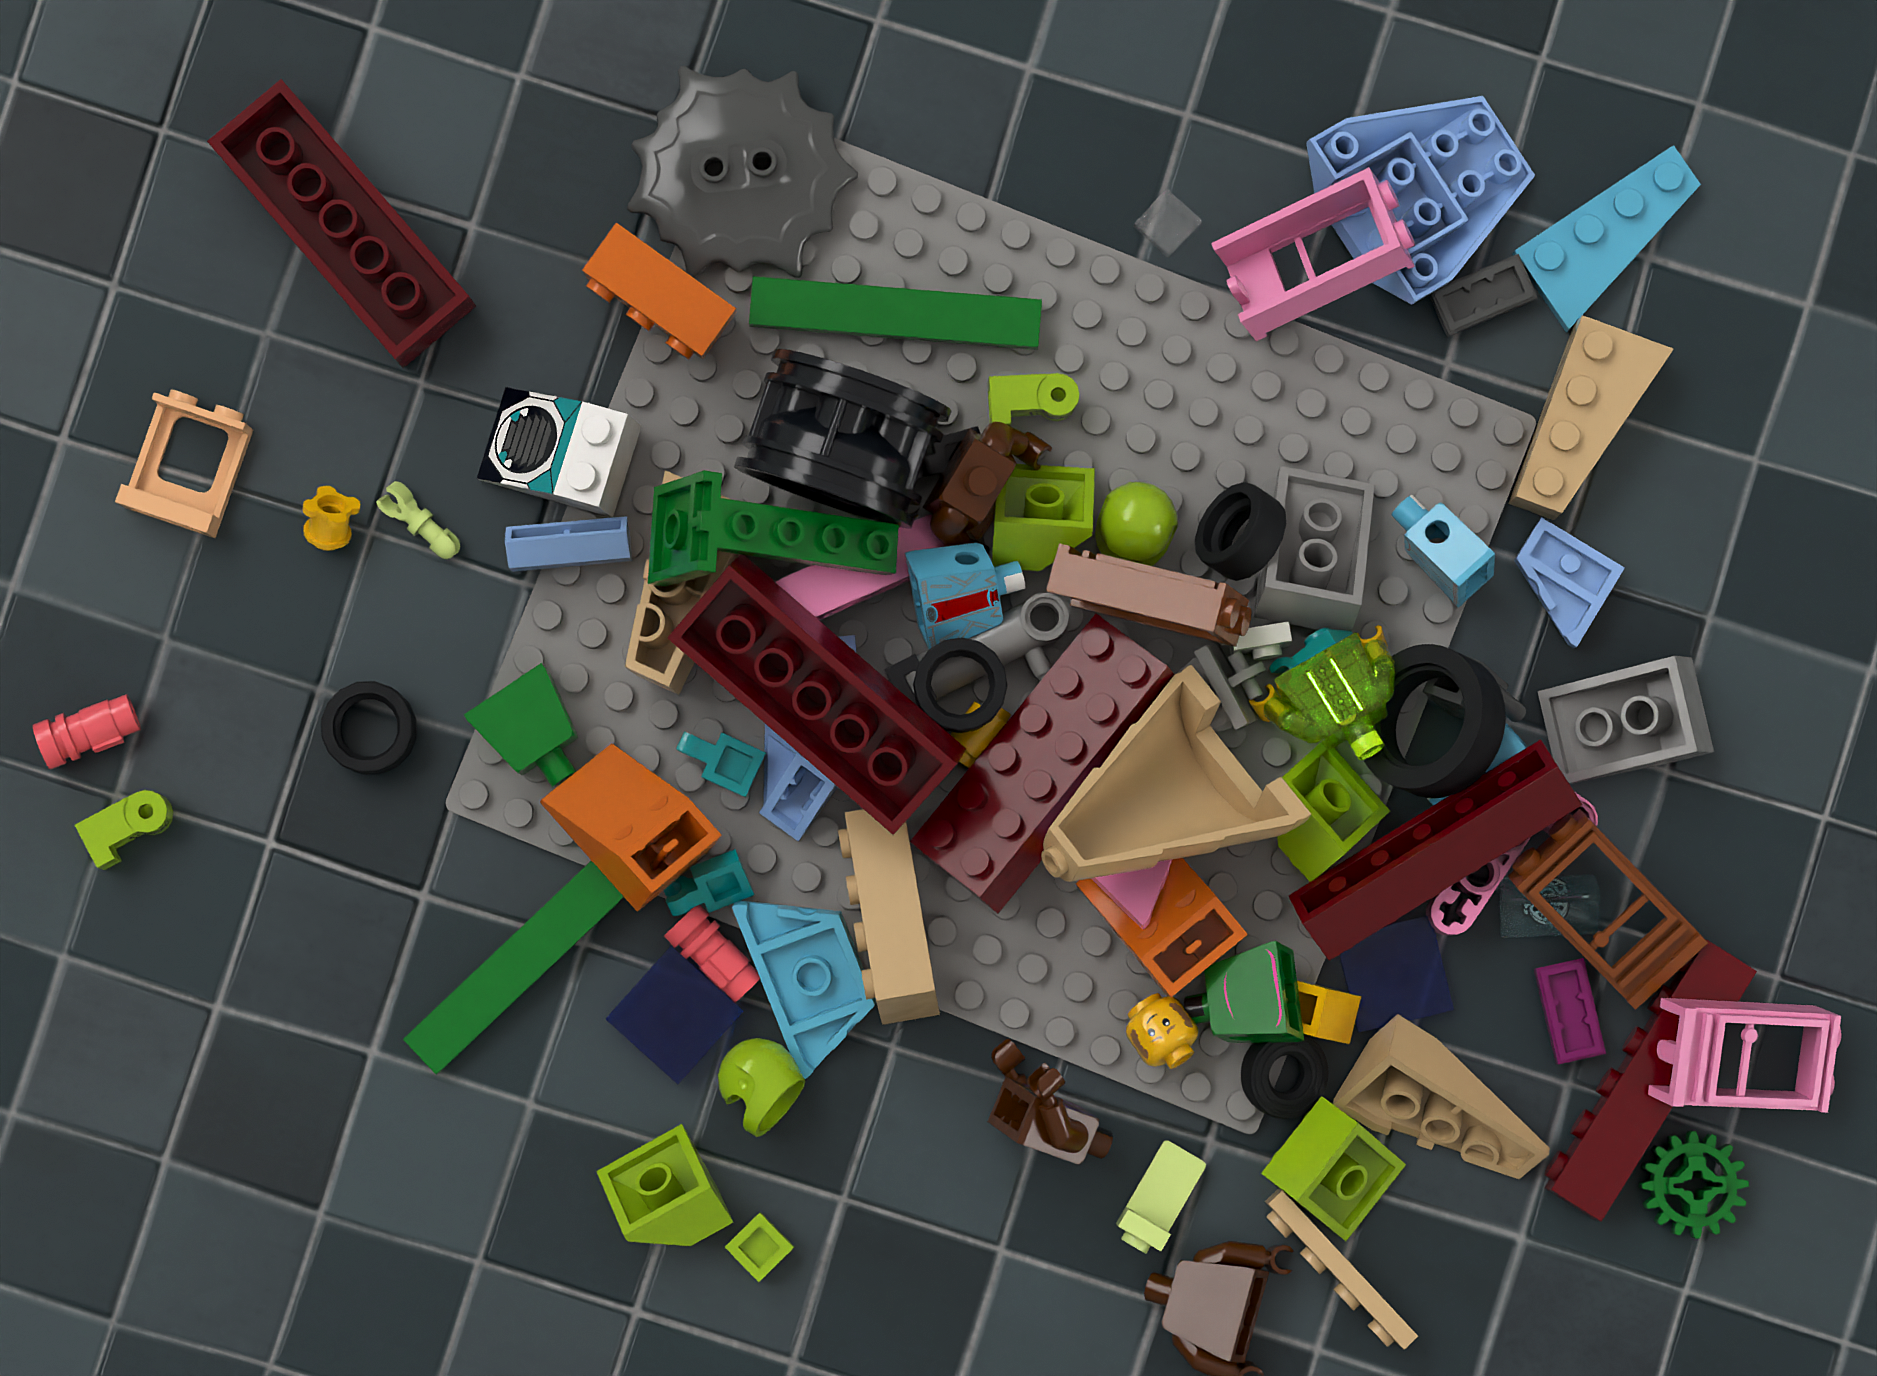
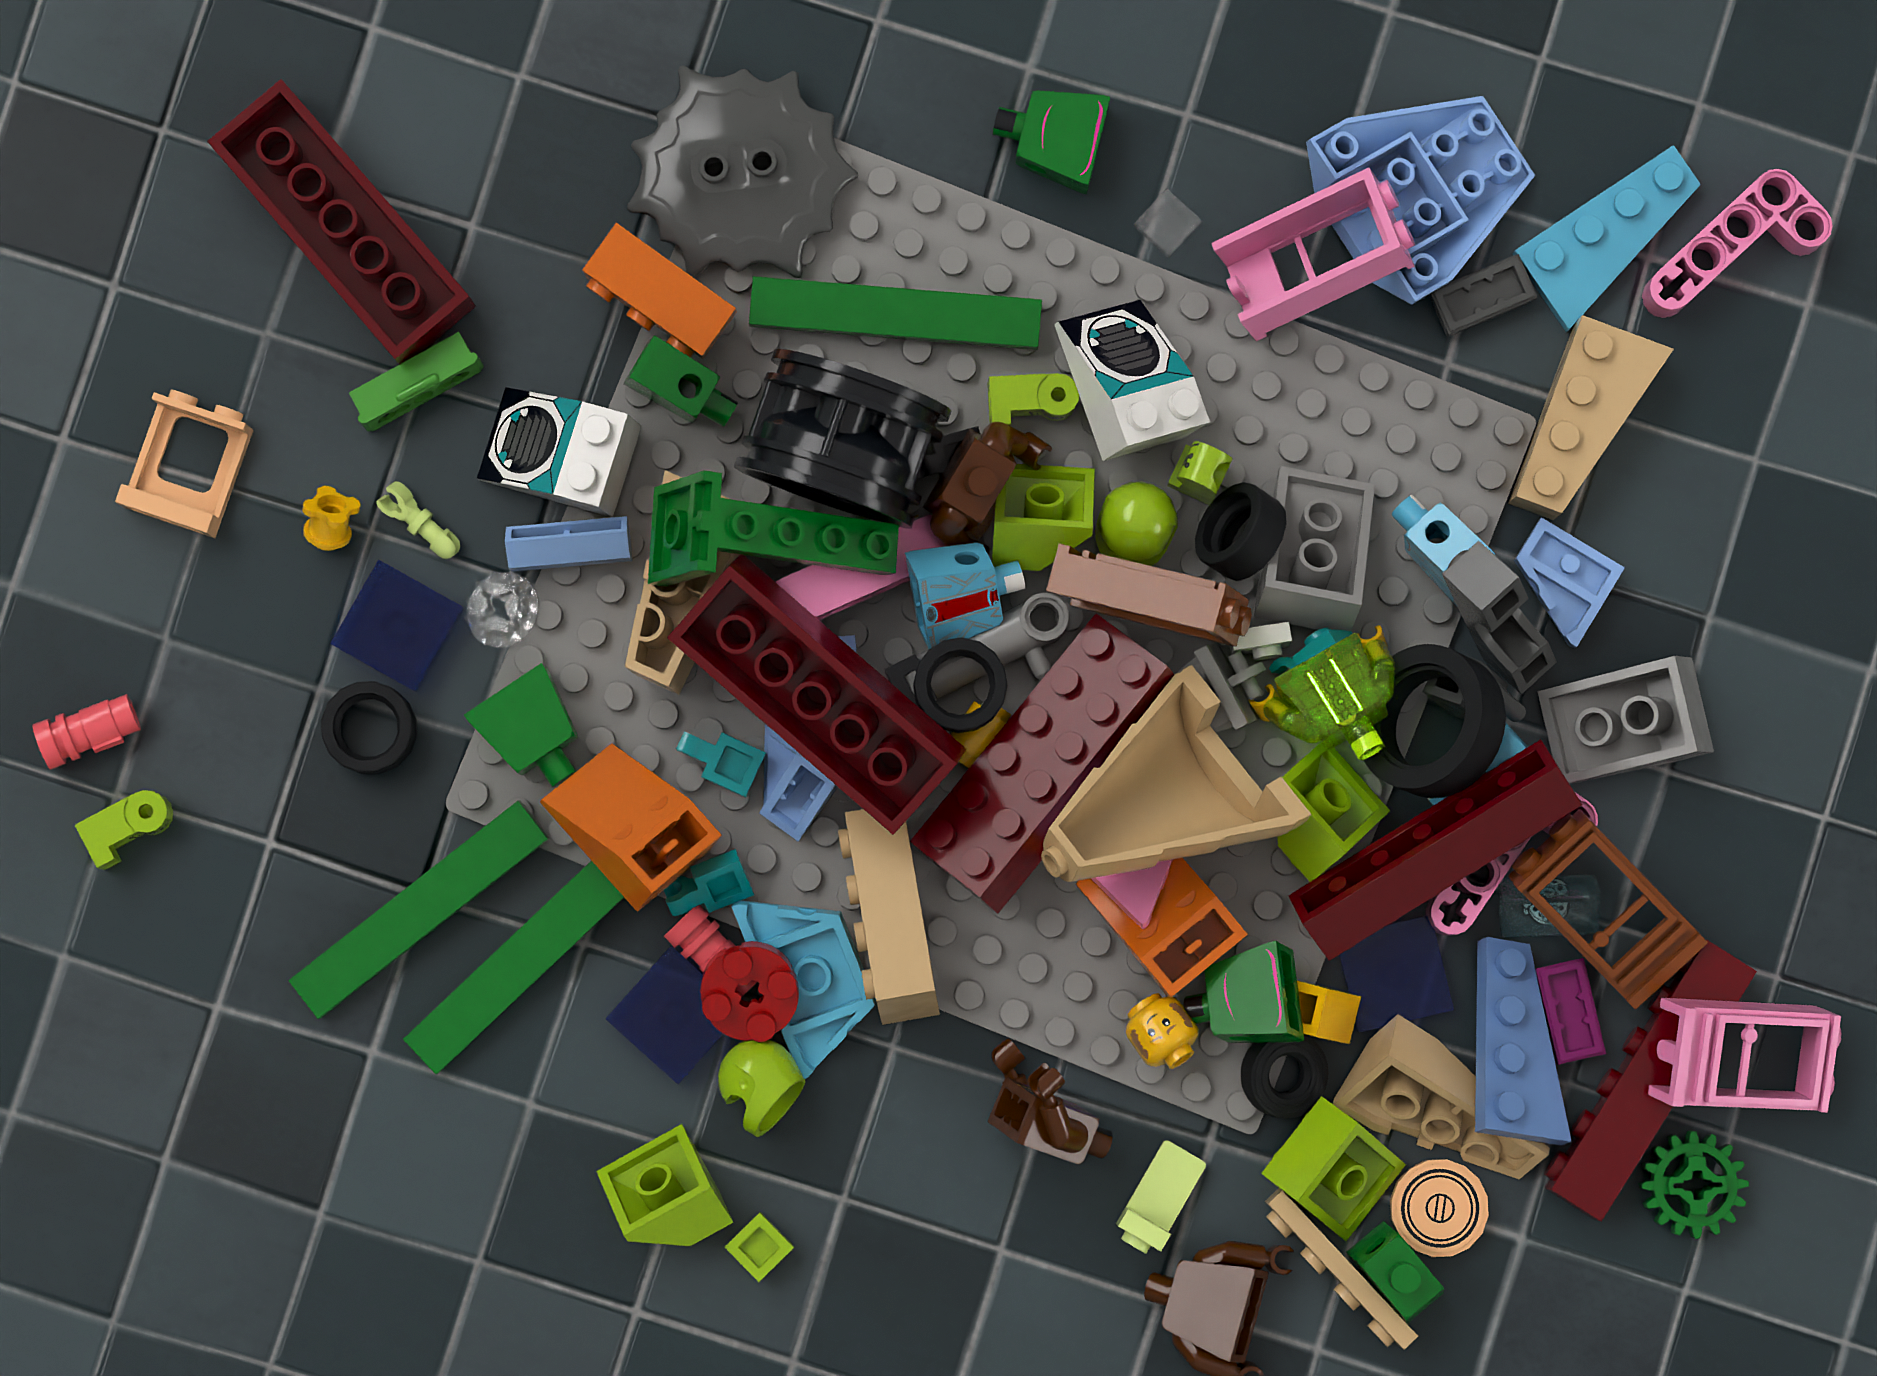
none -> green tile [288,800,550,1019]
none -> clear blue plate [330,559,465,692]
none -> bright green piece [349,332,484,432]
none -> clear gear [463,571,539,648]
none -> green torso [623,335,738,427]
none -> red plate [700,941,799,1042]
none -> green torso [992,90,1110,194]
none -> white slope [1054,300,1210,461]
none -> lime leg [1167,441,1233,505]
none -> green torso [1346,1221,1444,1324]
none -> light nougat tile [1390,1159,1489,1257]
none -> dark grey arch [1442,541,1557,695]
none -> medium blue wing [1475,937,1572,1146]
none -> bright pink beam [1642,169,1832,318]

